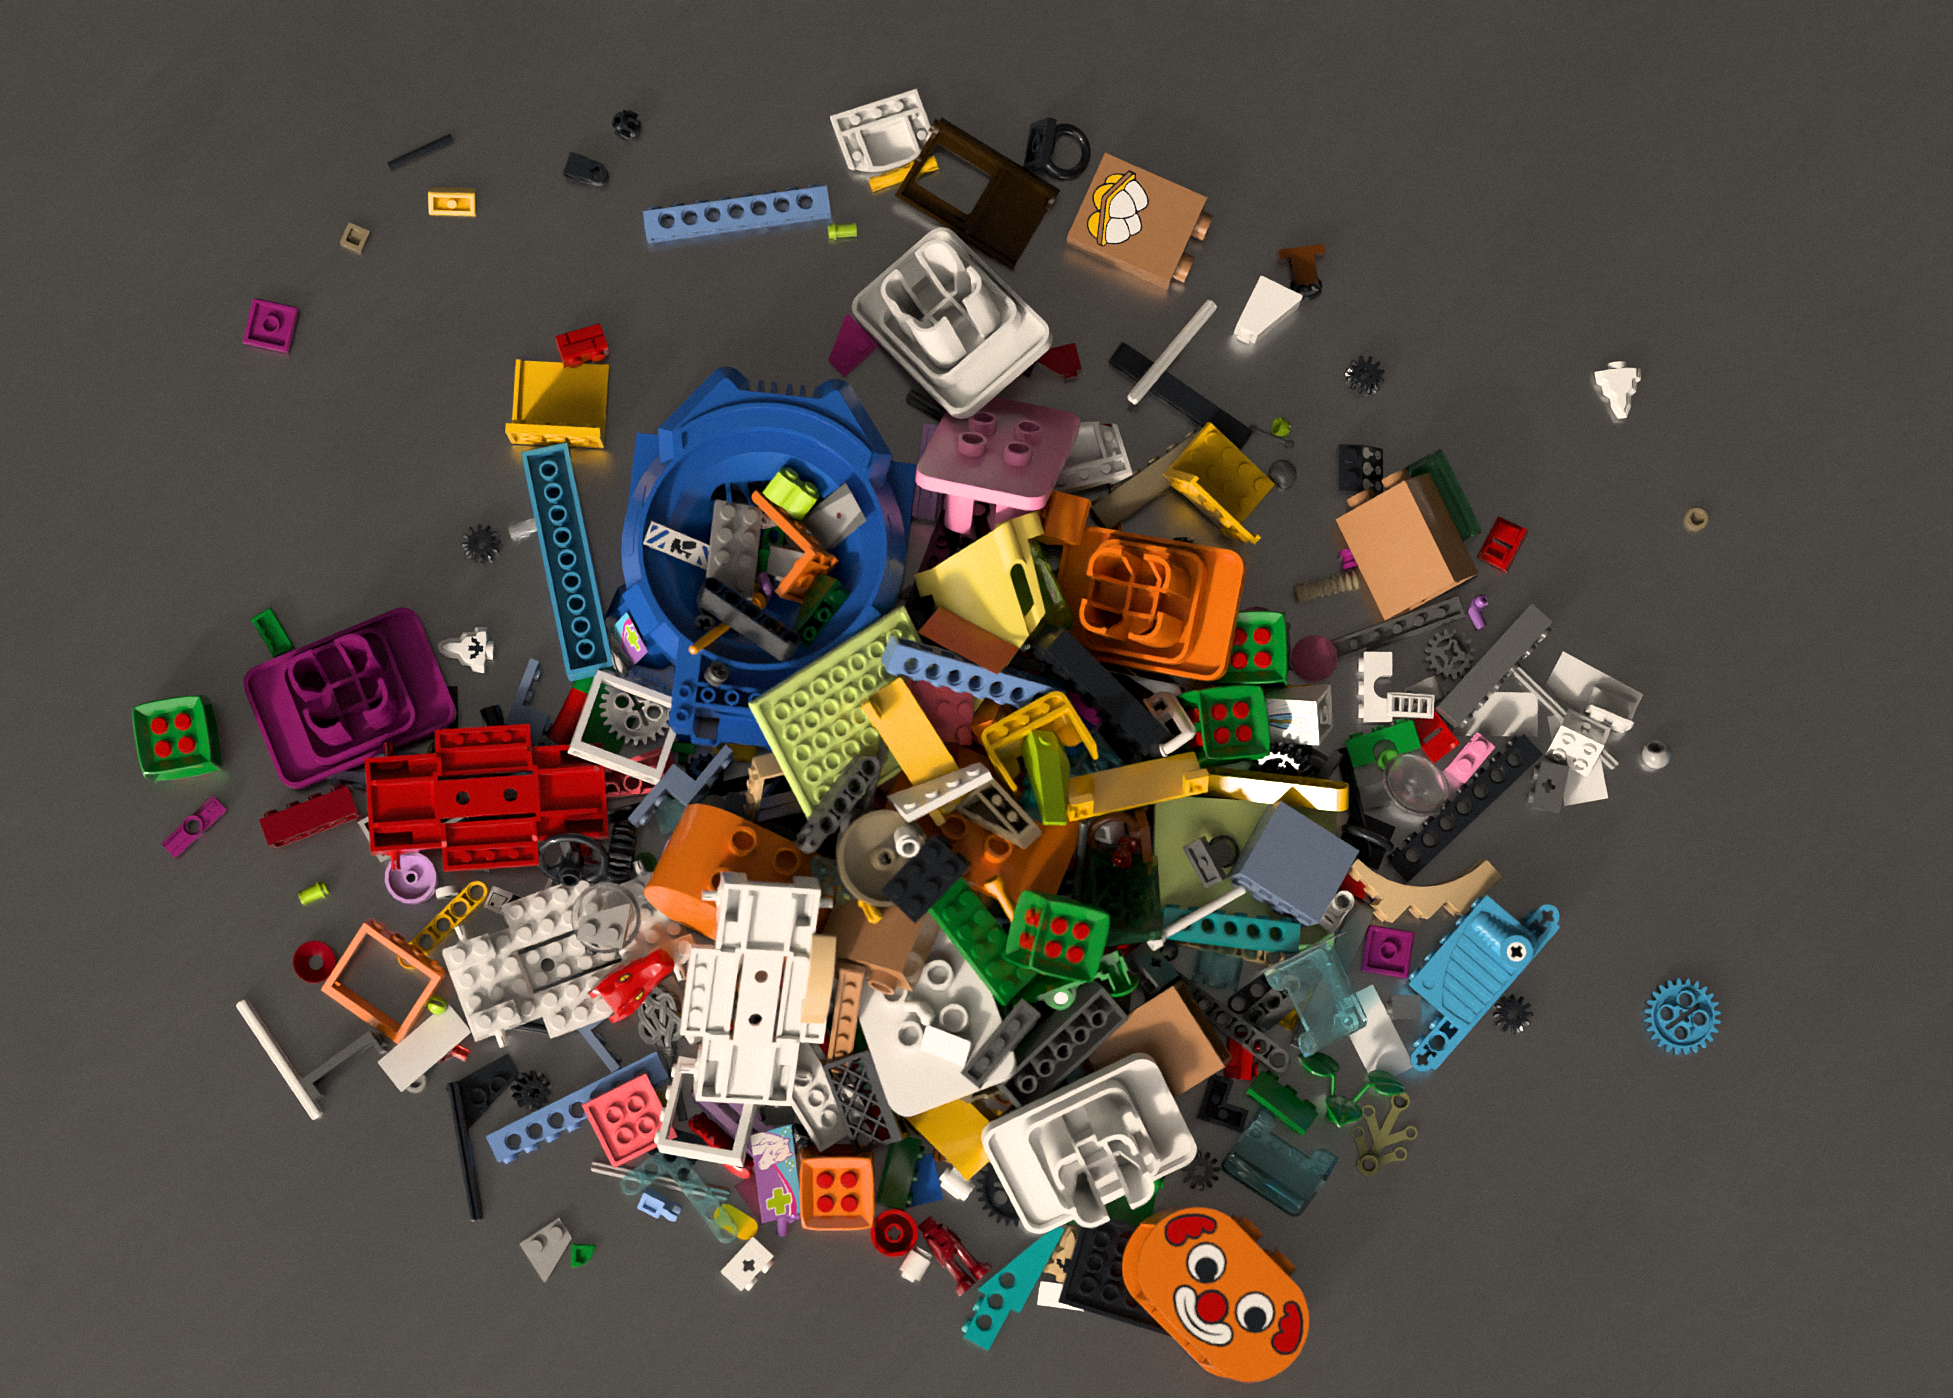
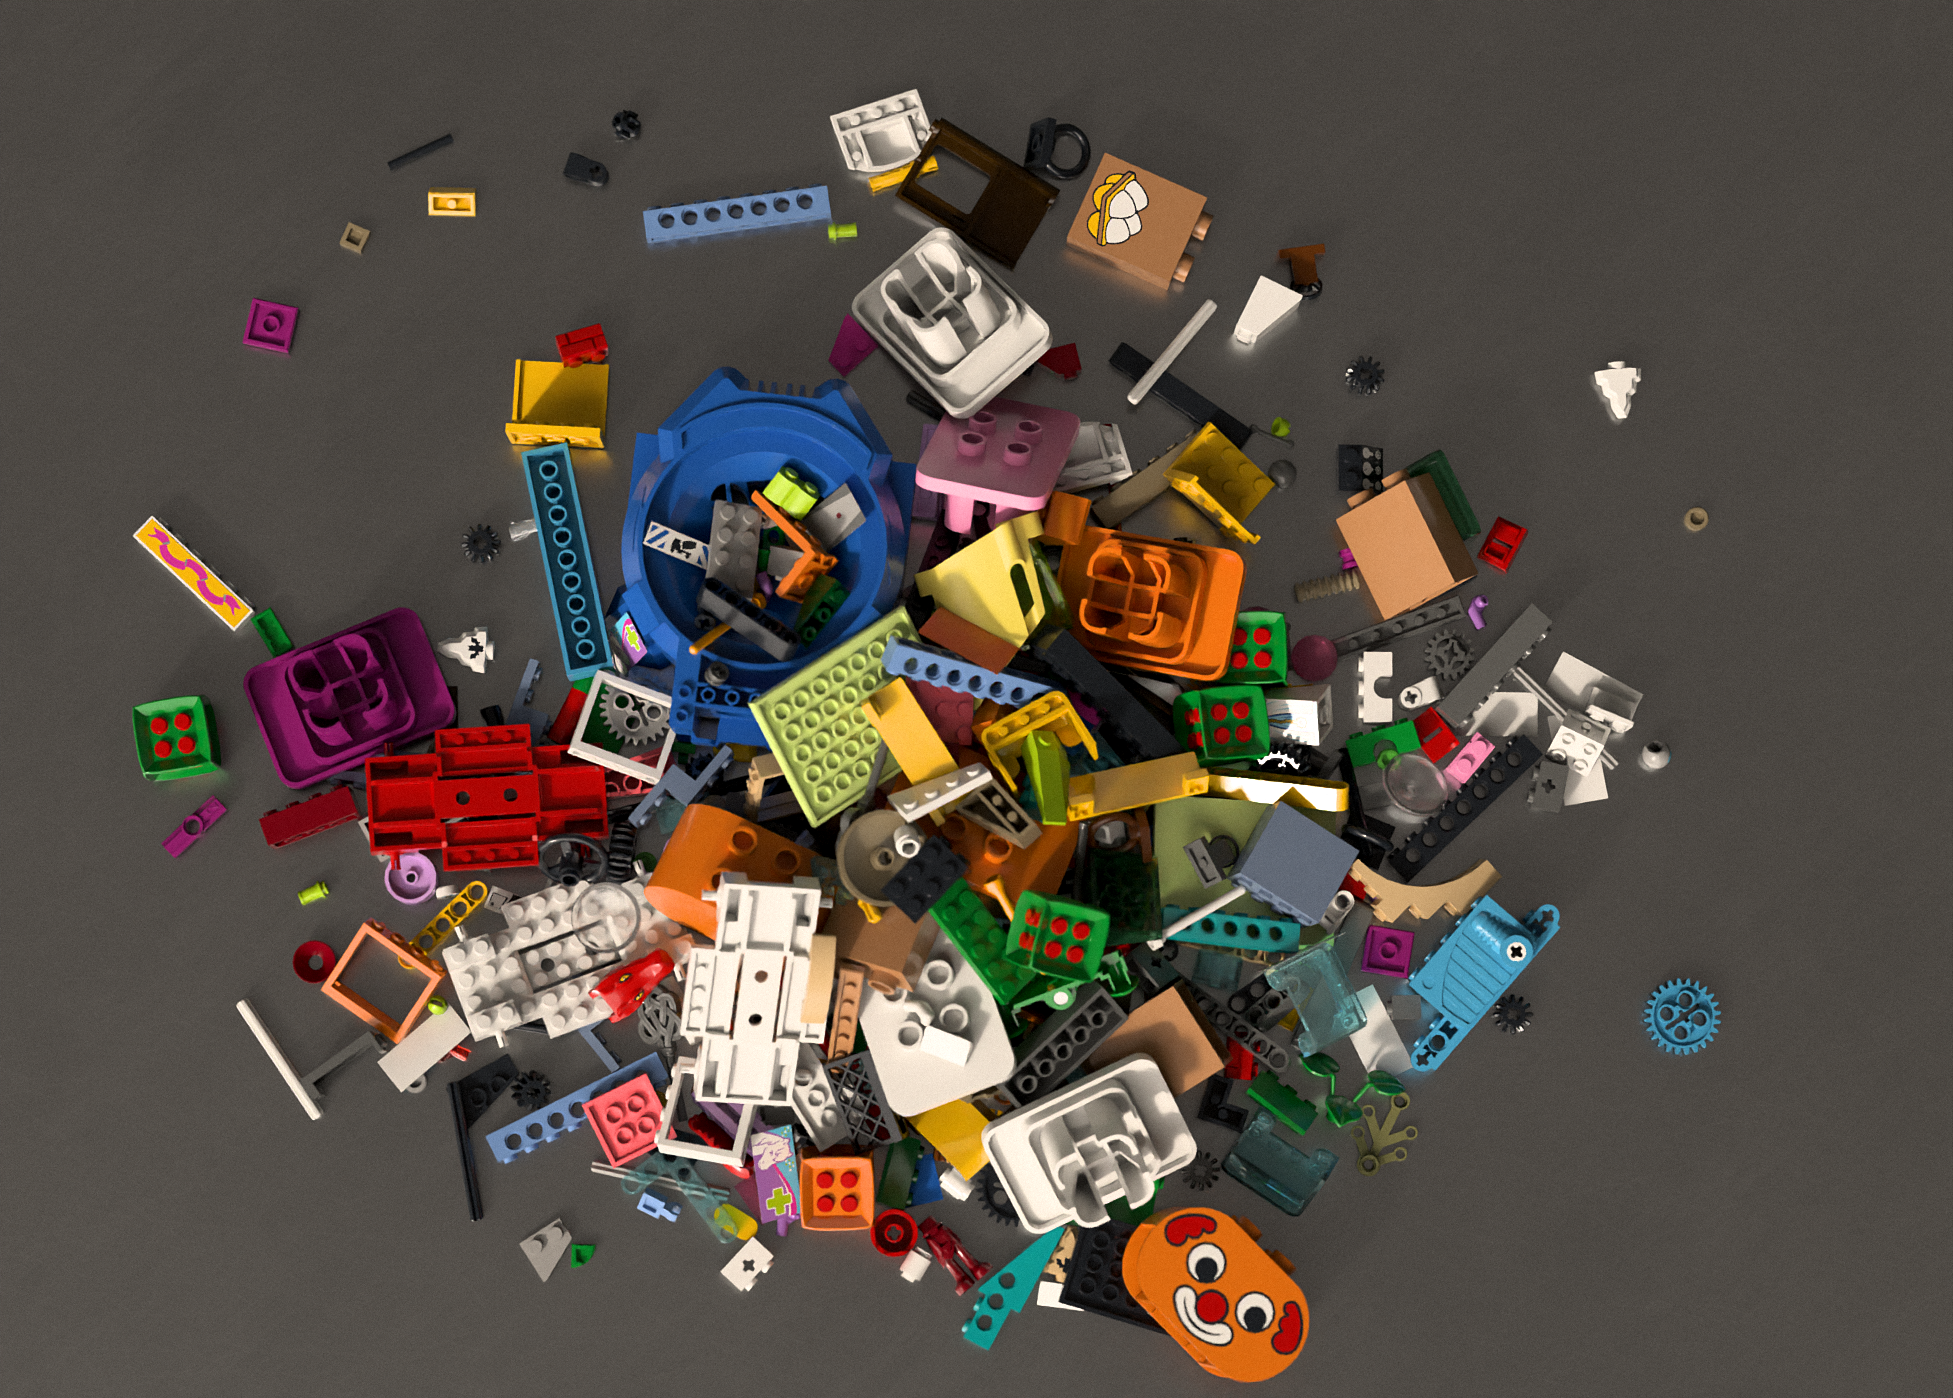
light grey wing [576,903,633,949] -> none
dark grey piece [797,754,880,854] -> none
dark grey piece [960,999,1041,1089] -> none
clear red bush [1111,836,1139,868] -> none
white piece [1143,691,1196,757] -> none
white slope [1386,692,1434,719] -> none
none -> brick [133,516,257,634]

